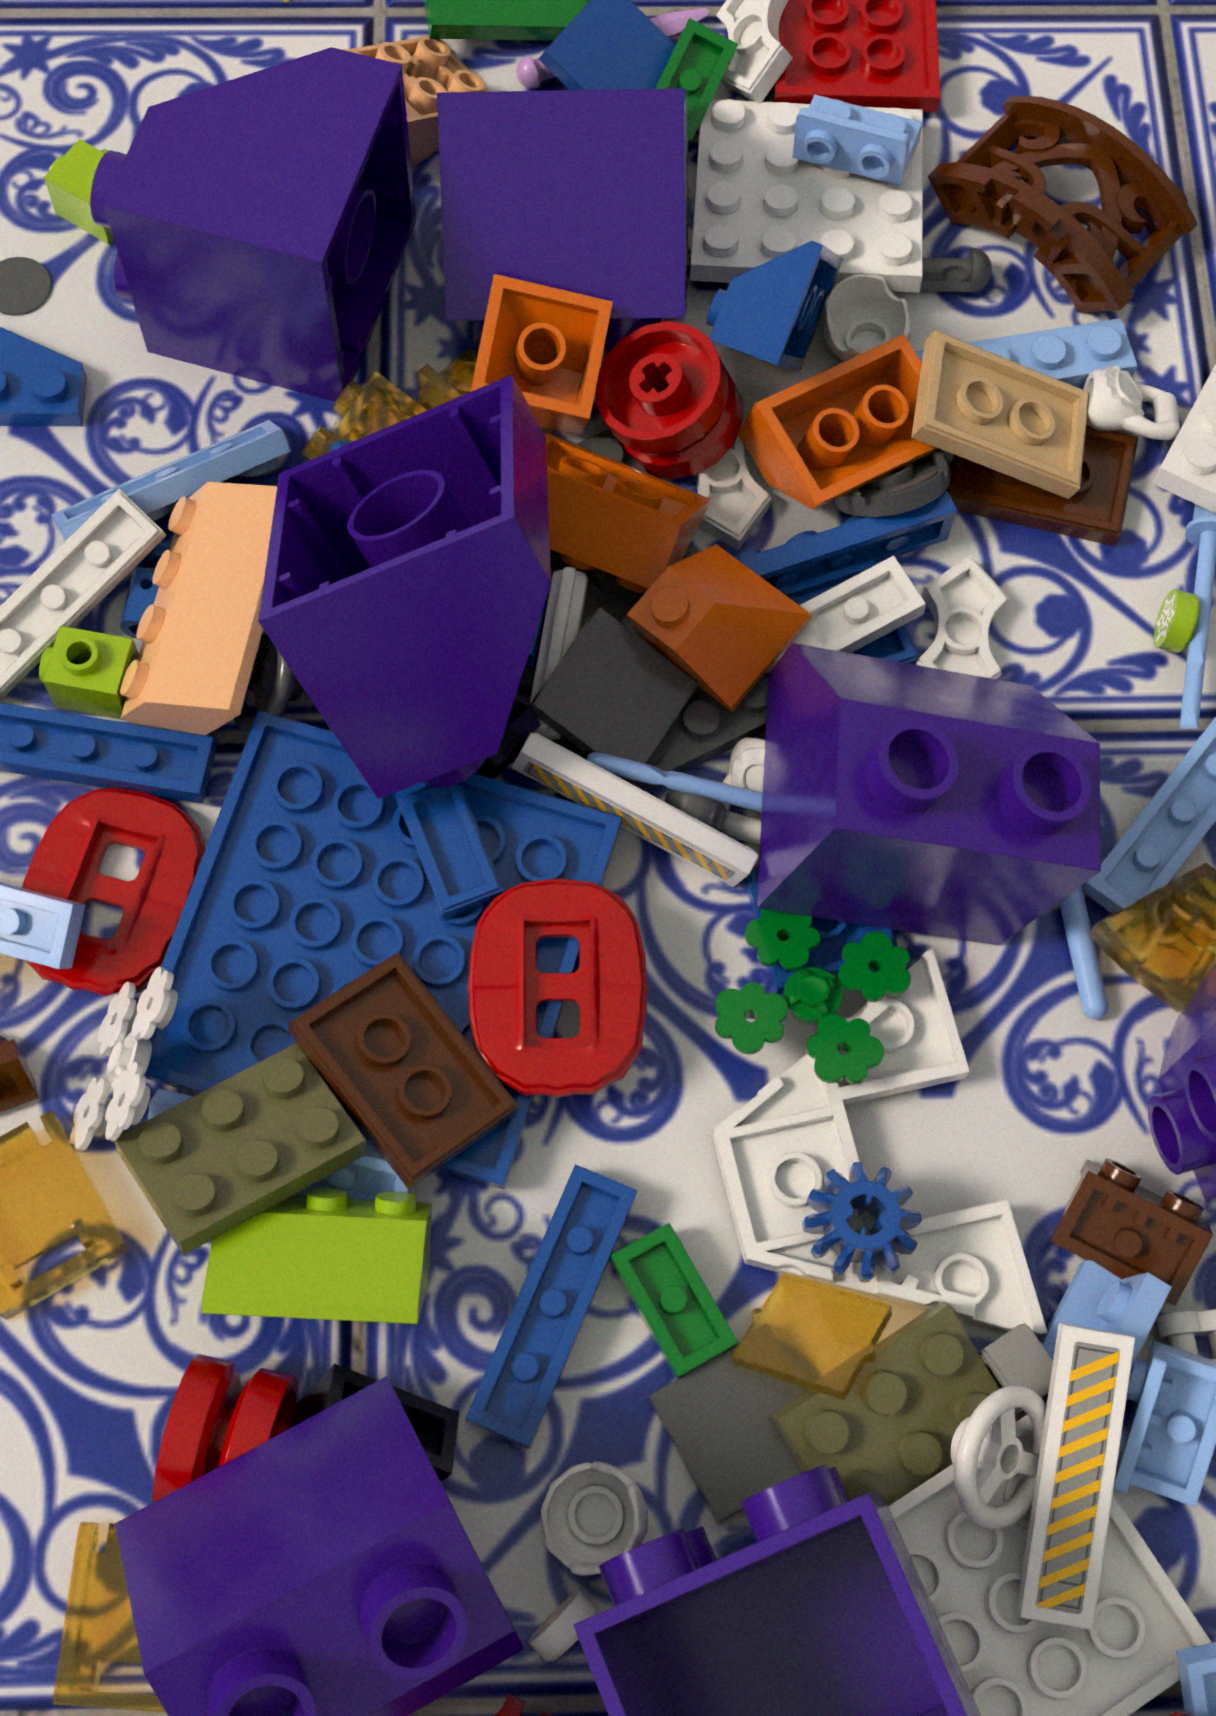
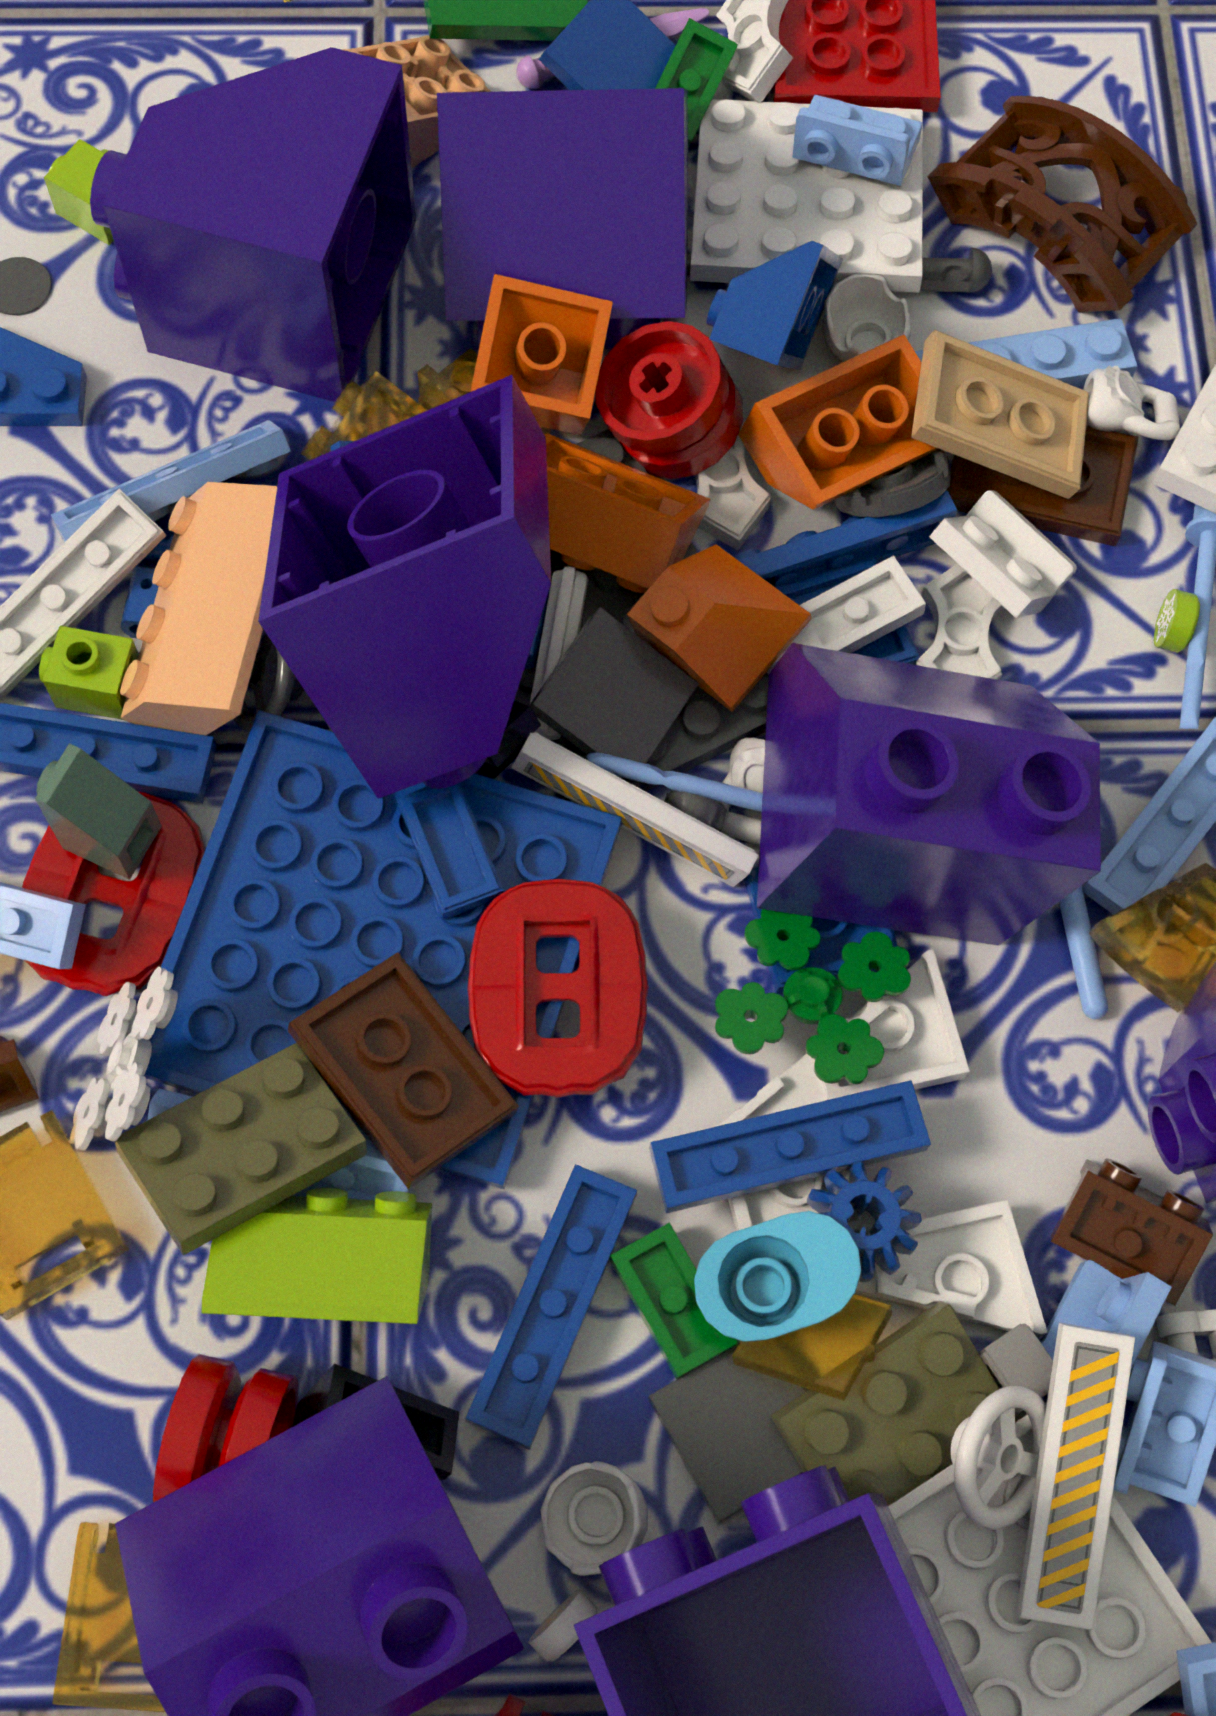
none -> sand green slope [35,743,162,880]
none -> blue plate [649,1080,931,1214]
none -> medium azure piece [694,1211,861,1342]
none -> white bracket [929,490,1077,618]

